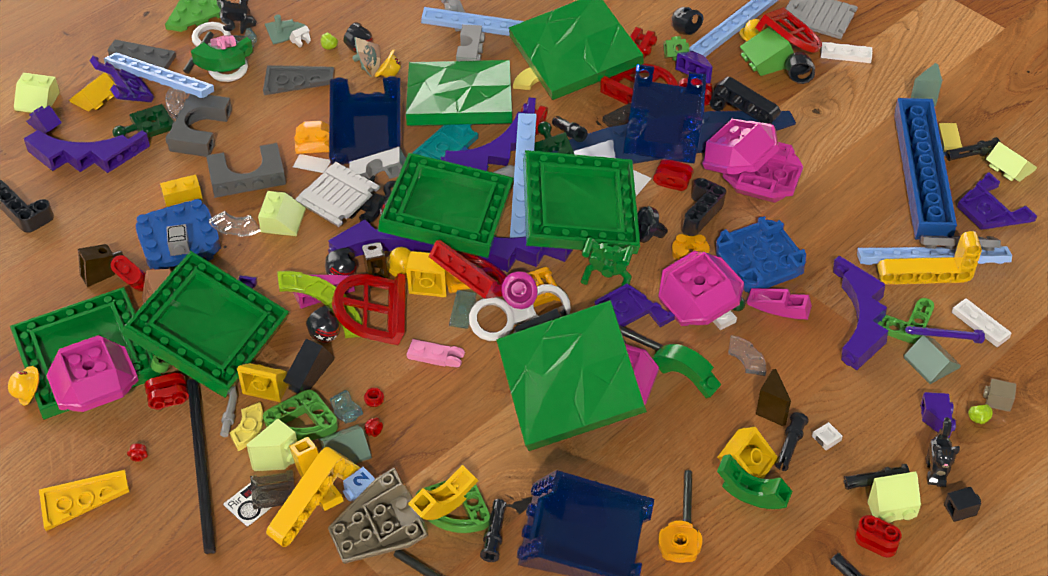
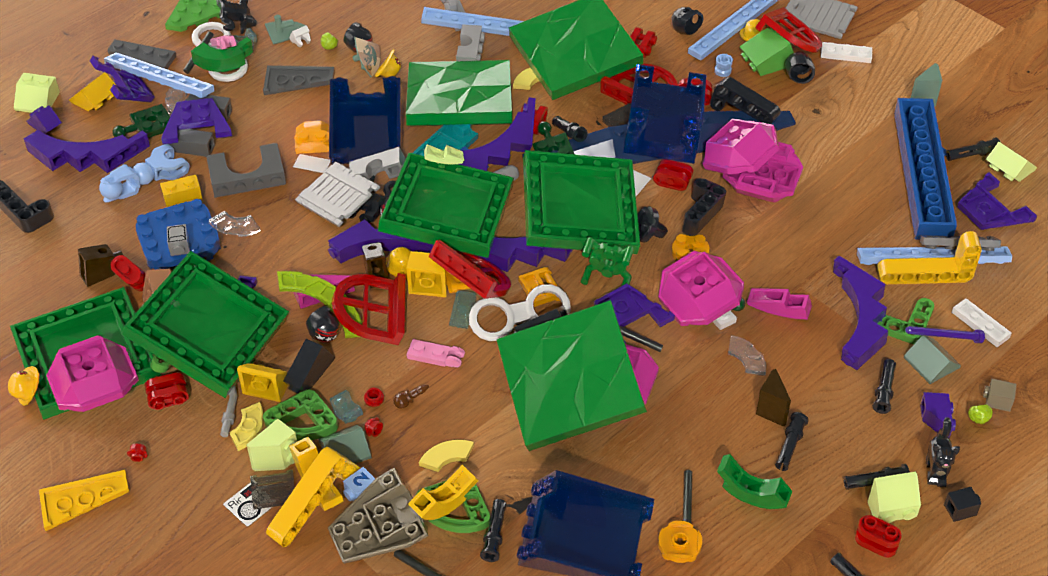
black axle [187,379,216,554] -> none
yellowish green slope [258,191,306,236] -> none
black helmet [325,248,356,276] -> none
dark pink hat [502,271,537,309] -> none
light blue plate [510,113,536,238] -> none
green arch [652,344,722,398] -> none
bright green brick [664,36,689,61] -> none
dark purple slope [676,51,713,83] -> none
blue plate [715,216,806,293] -> none
yellow slope [718,427,778,479] -> none
white plate [812,422,843,450] -> none
light yellow tile [938,123,962,152] -> none
none -> light blue piece [99,144,190,202]
none -> dark purple wing [161,98,232,144]
none -> reddish brown bar [393,385,429,409]
none -> light yellow tile [419,440,474,472]
none -> yellowish green slope [424,144,464,164]
none -> light blue wheel [715,54,733,77]
none -> black pin [872,359,896,414]

